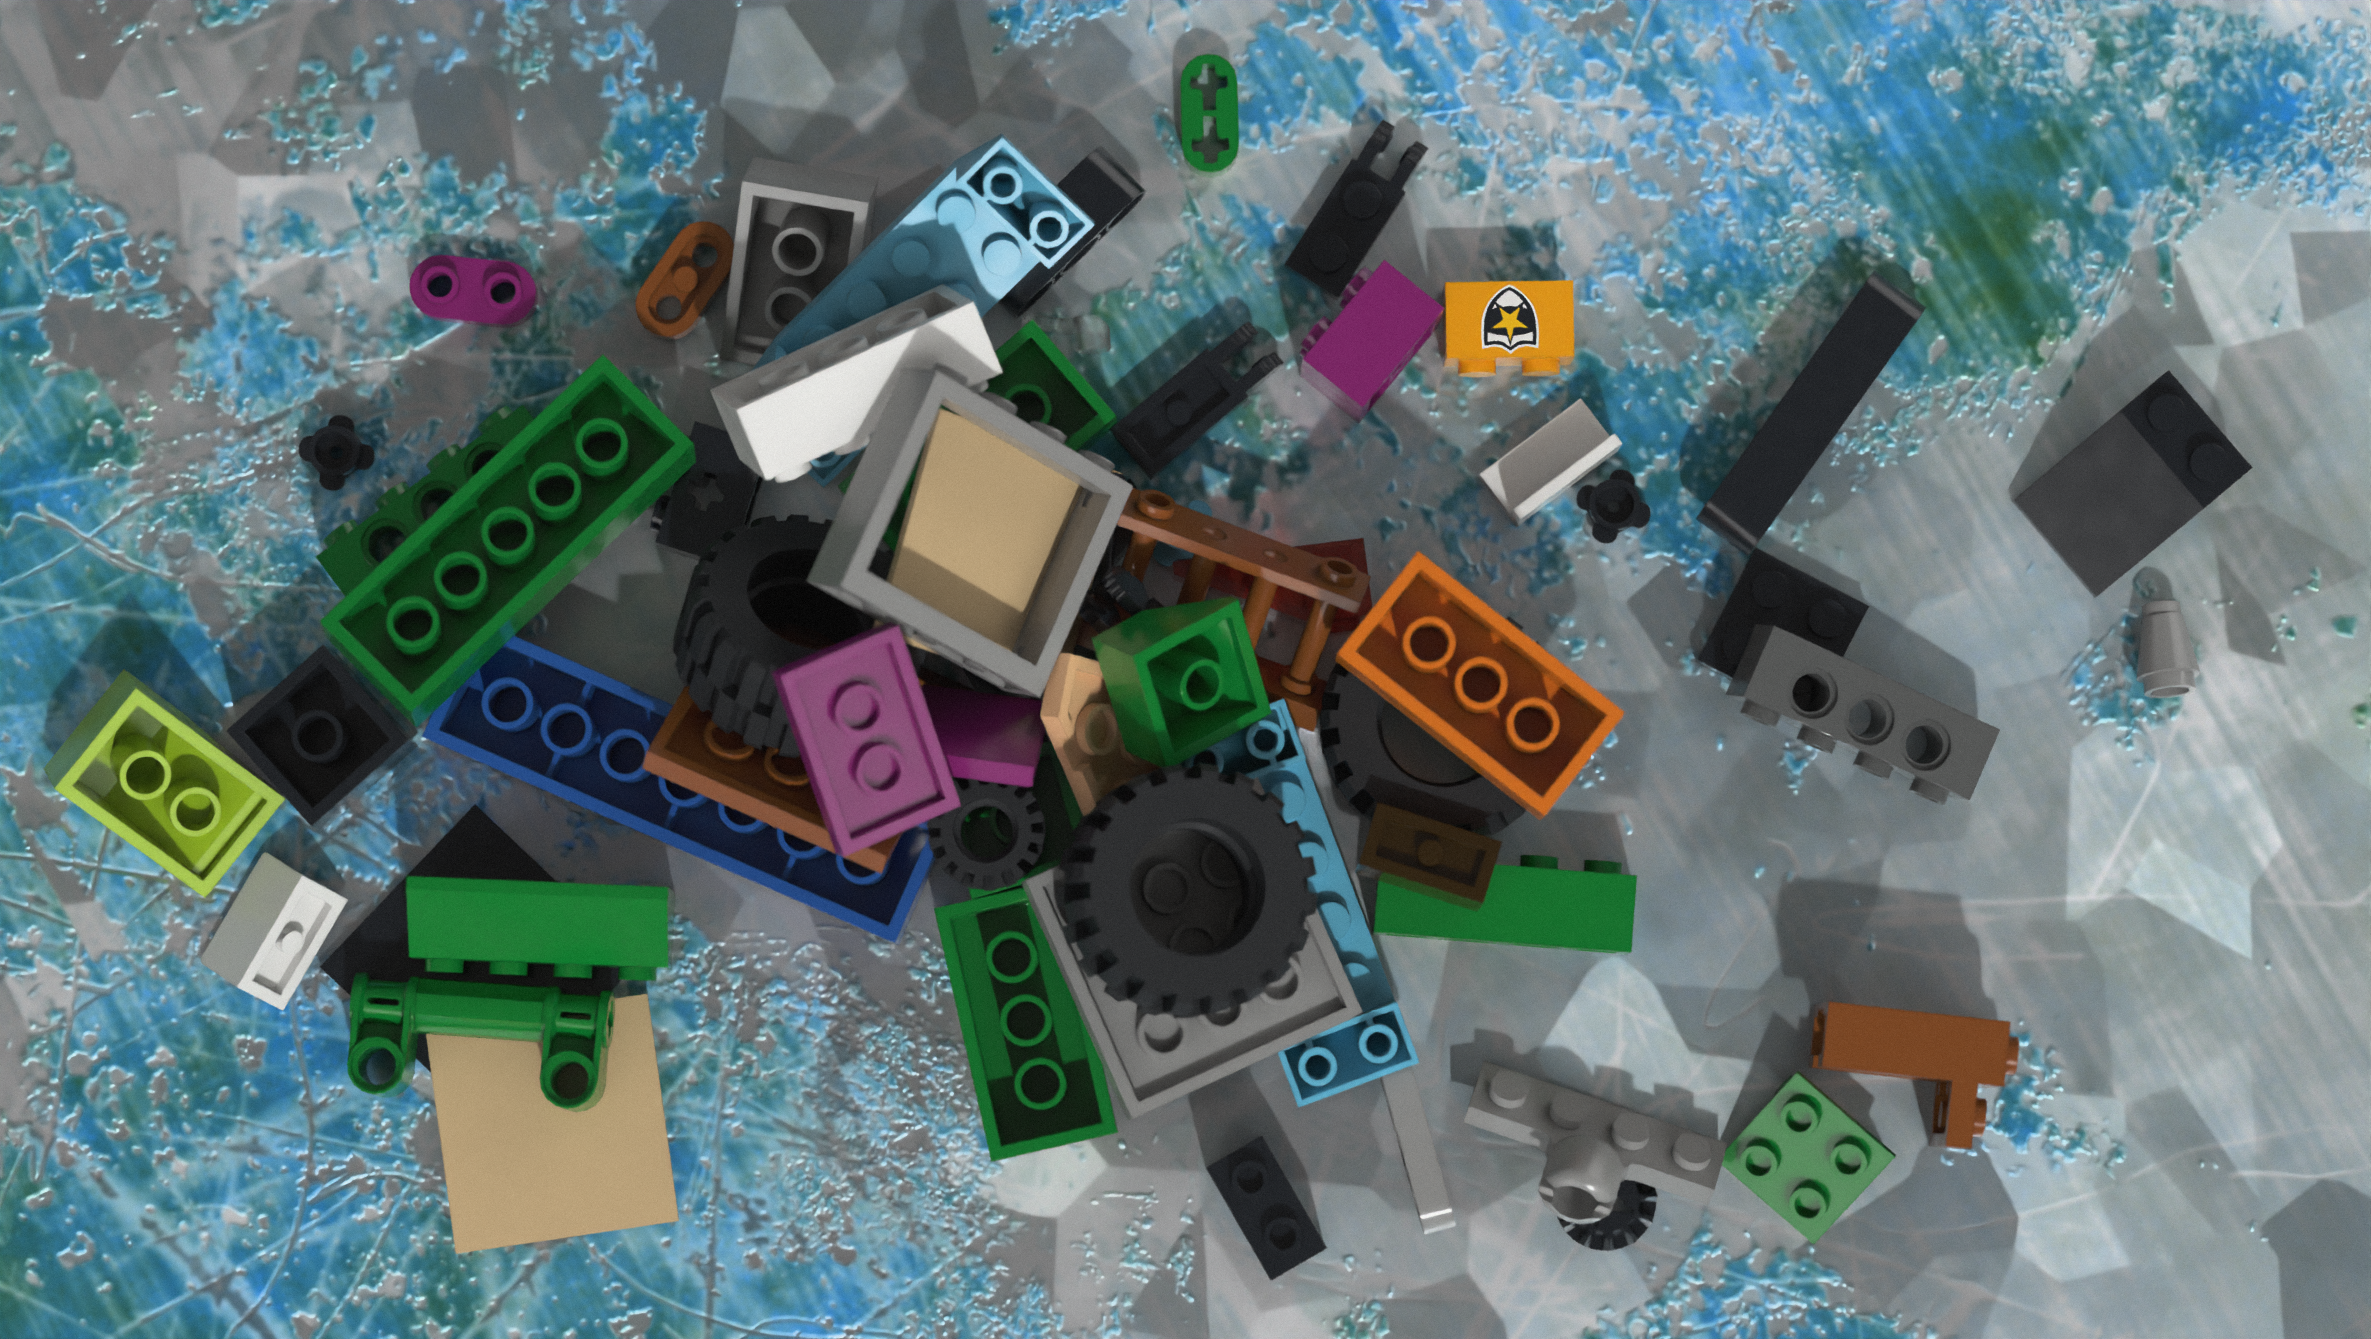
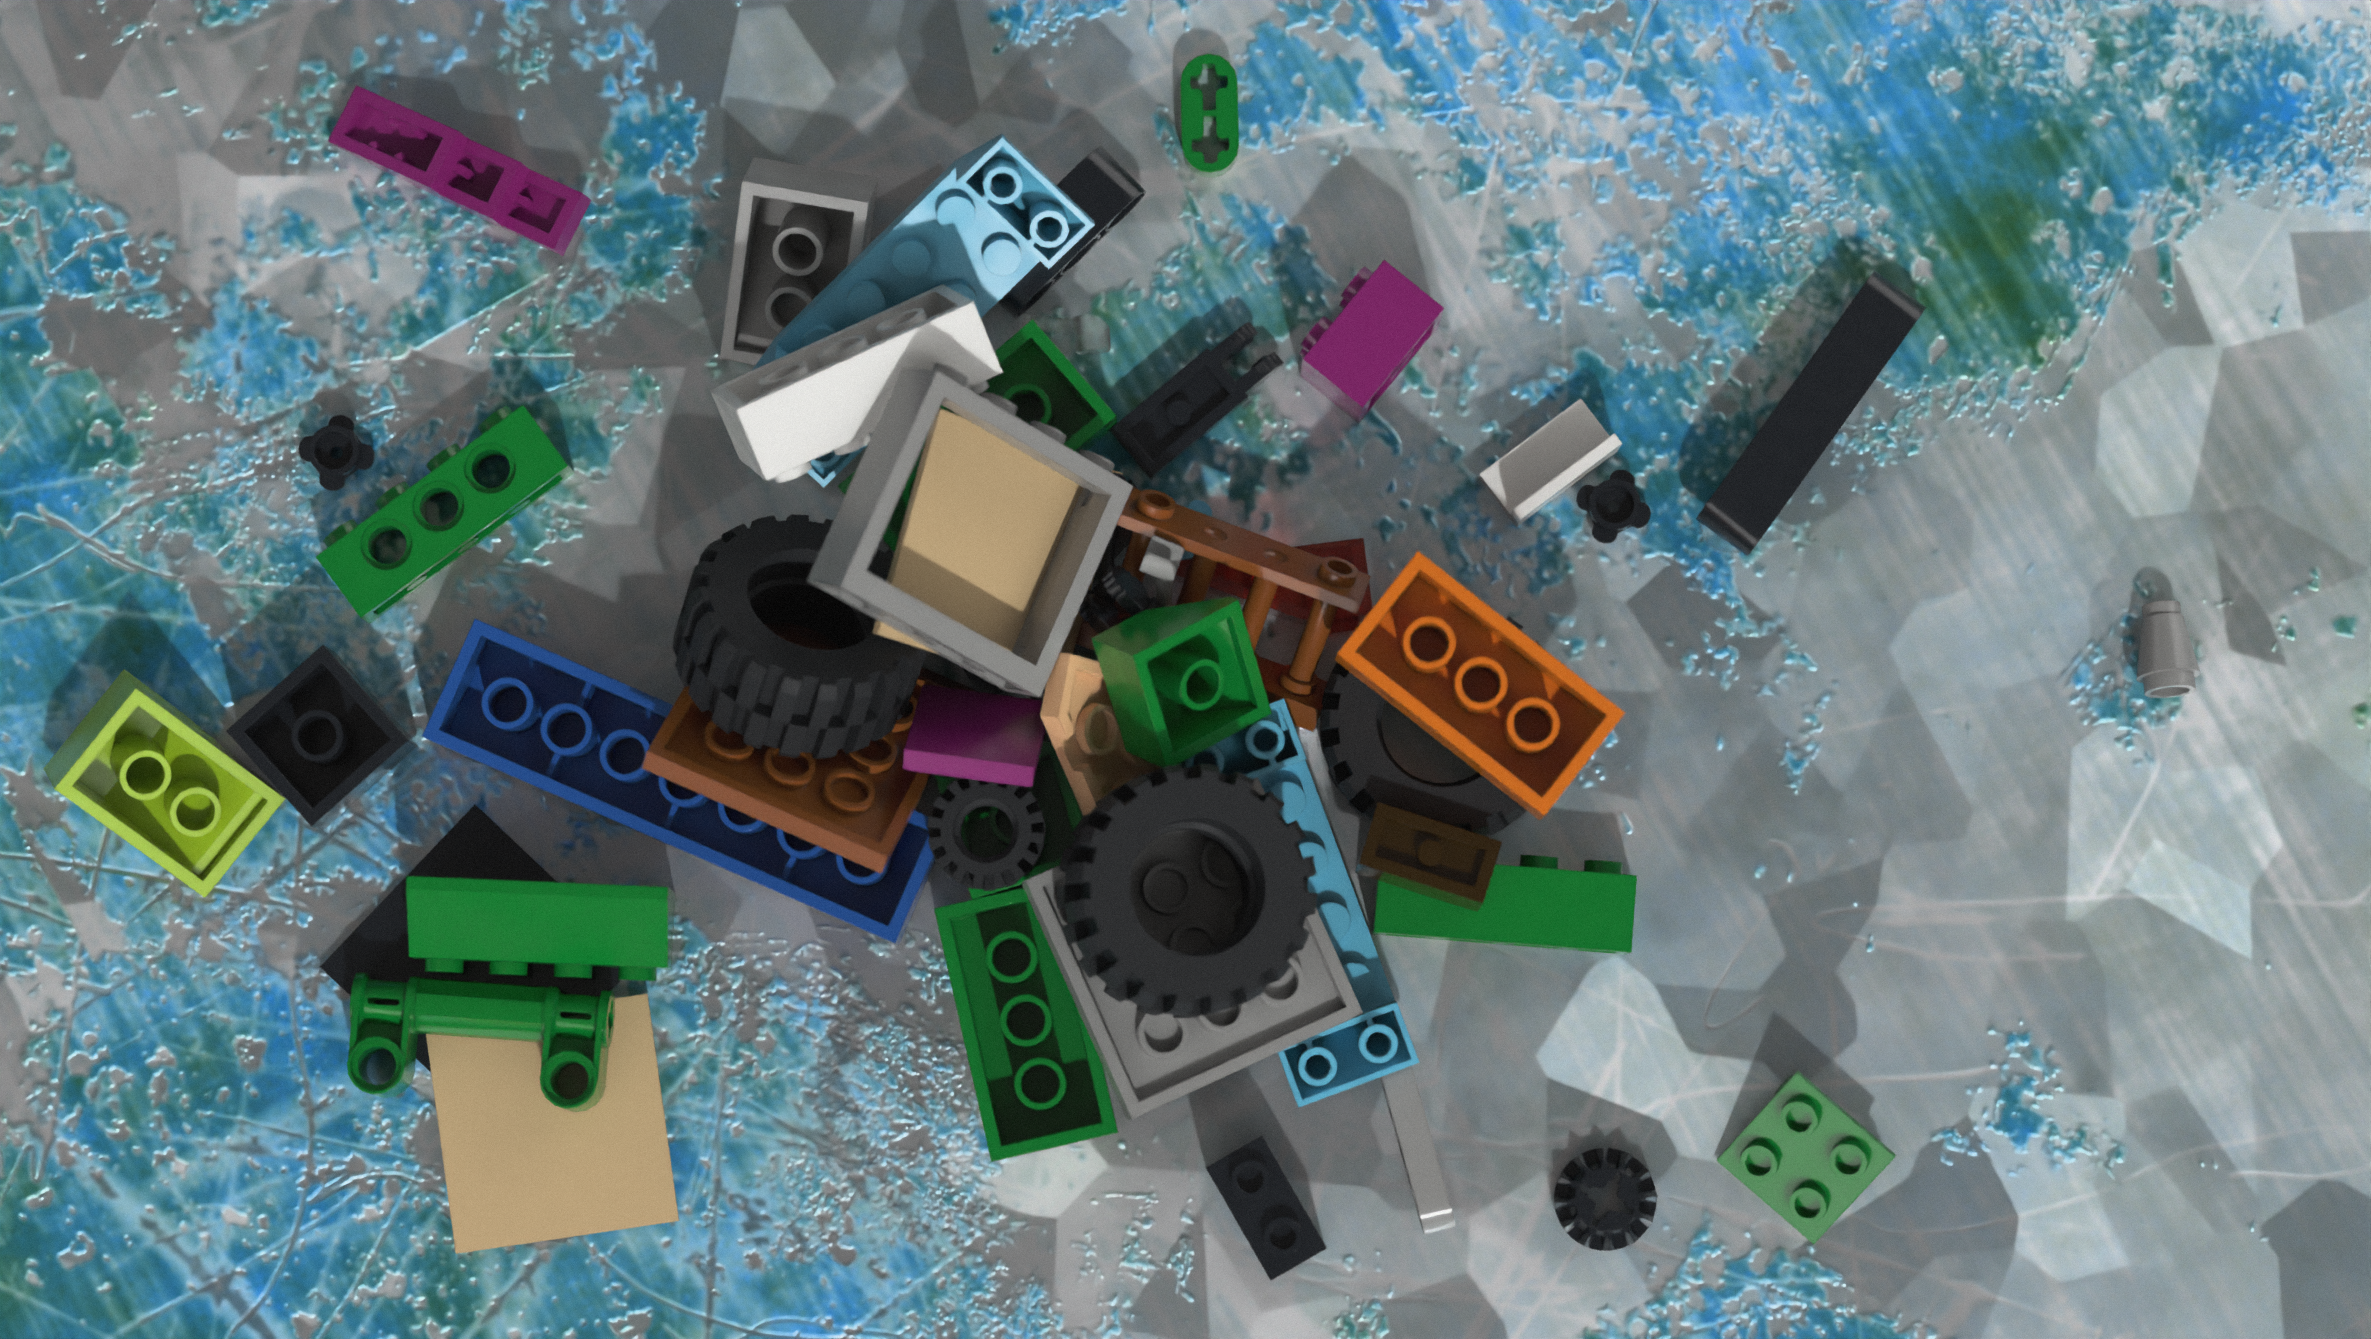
white panel [201,852,348,1011] -> none
green brick [319,354,696,728] -> none
magenta plate [409,255,539,328] -> none
dark orange plate [636,221,734,340] -> none
black brick [650,421,764,561] -> none
magenta plate [772,621,961,857] -> none
black hinge [1284,120,1429,301] -> none
light orange brick [1442,280,1575,377] -> none
light grey plate [1463,1061,1728,1224] -> none
black plate [1696,548,1869,710] -> none
dark grey brick [1725,624,2000,805] -> none
dark orange brick [1808,1001,2019,1149] -> none
black slope [2012,370,2253,598] -> none
none -> magenta slope [328,85,591,256]
none -> light grey hand [1139,535,1185,607]

